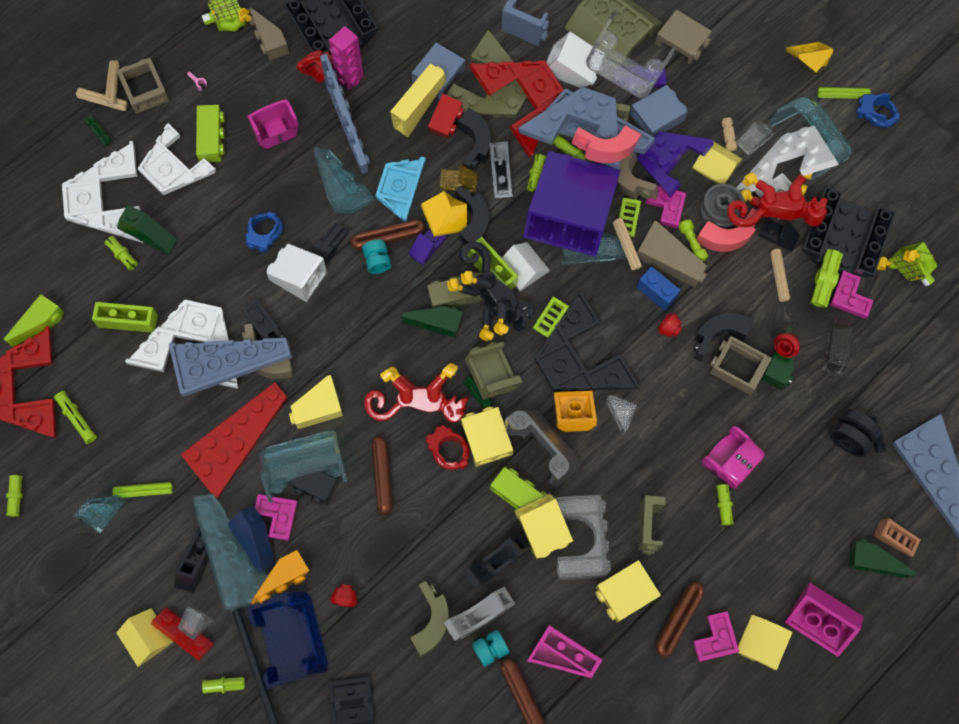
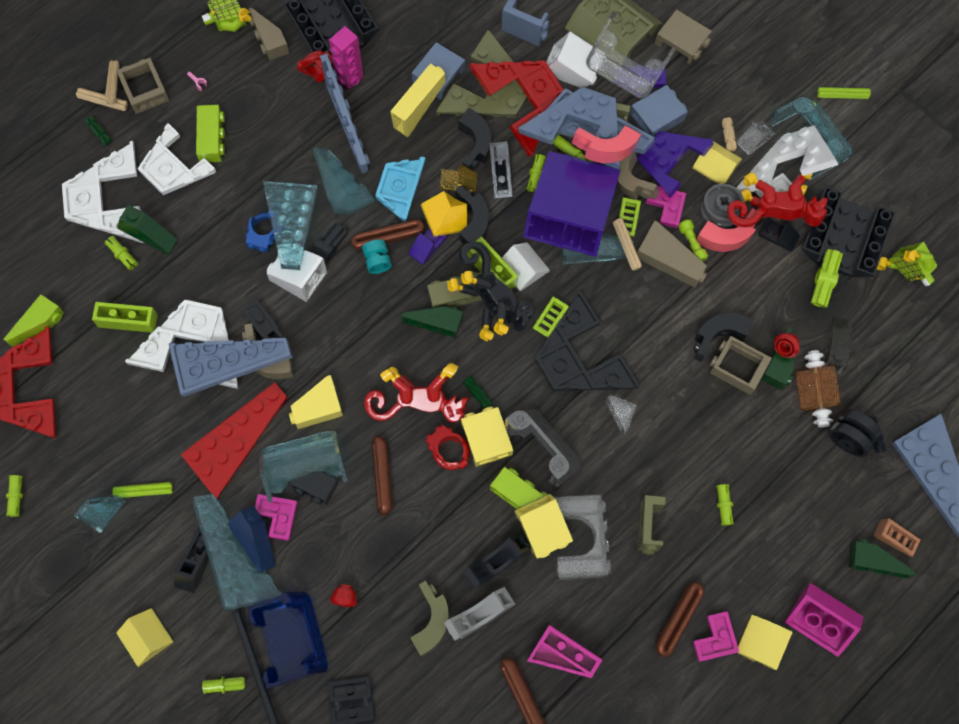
lime pin [54,391,97,444] -> none
red plate [151,607,214,661] -> none
clear slope [178,606,214,640] -> none
dark pink piece [247,99,299,149] -> none
light orange slope [251,550,309,605] -> none
red brick [428,94,464,139] -> none
olive panel [465,342,522,400] -> none
teal wheel [472,629,510,667] -> none
light orange slope [554,391,597,432] -> none
light yellow panel [595,560,661,623] -> none
blue brick [637,267,681,311] -> none
red cone [658,313,683,338] -> none
dark pink piece [701,426,765,489] -> none
tan axle [770,249,790,302] -> none
yellow slope [786,42,833,72] -> none
dark pink plate [830,271,873,319] -> none
blue piece [856,93,900,128] -> none
none -> clear light blue wing [263,181,318,270]
none -> clear orange plate [796,350,841,427]

